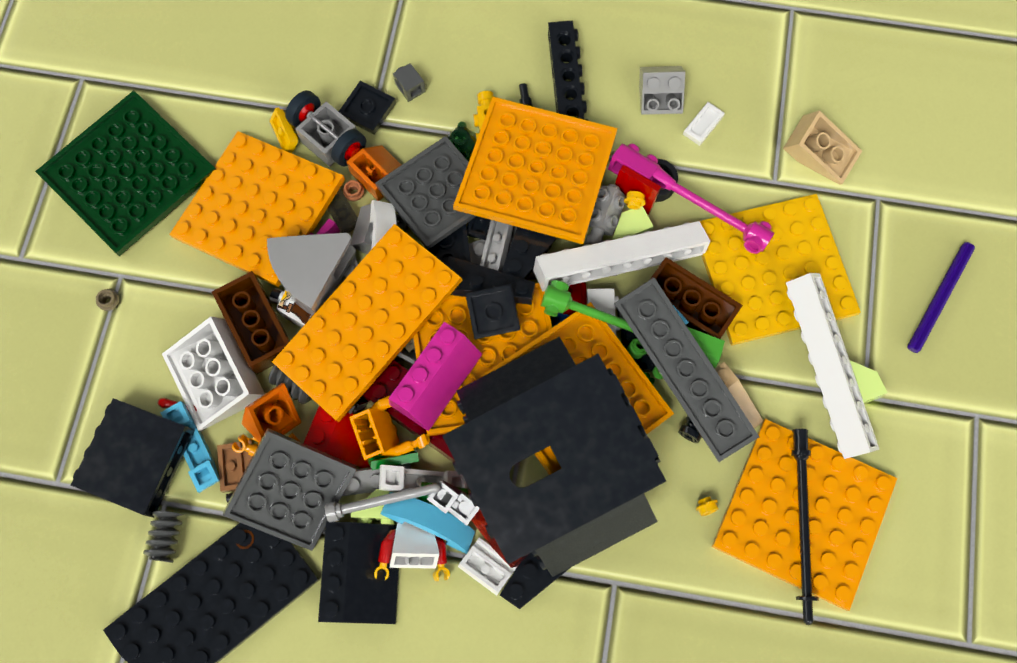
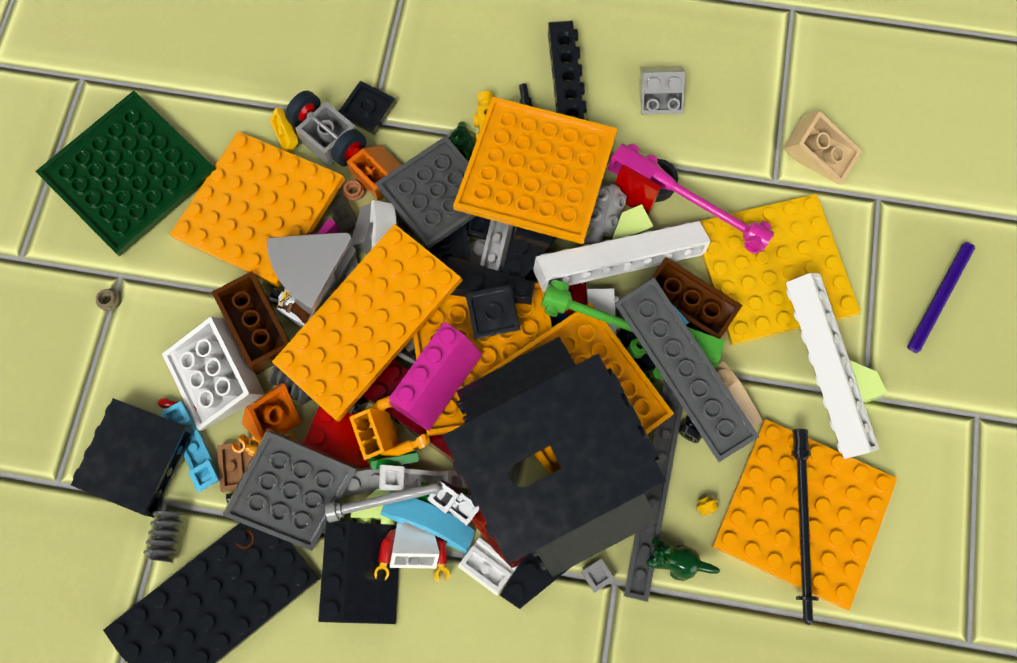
dark grey brick [393,63,426,102] -> none
yellow plate [624,191,645,210] -> none
white tile [683,102,725,146] -> none
none -> light grey plate [581,559,615,593]
none -> dark grey plate [623,380,683,602]
none -> dark green animal [646,537,720,581]

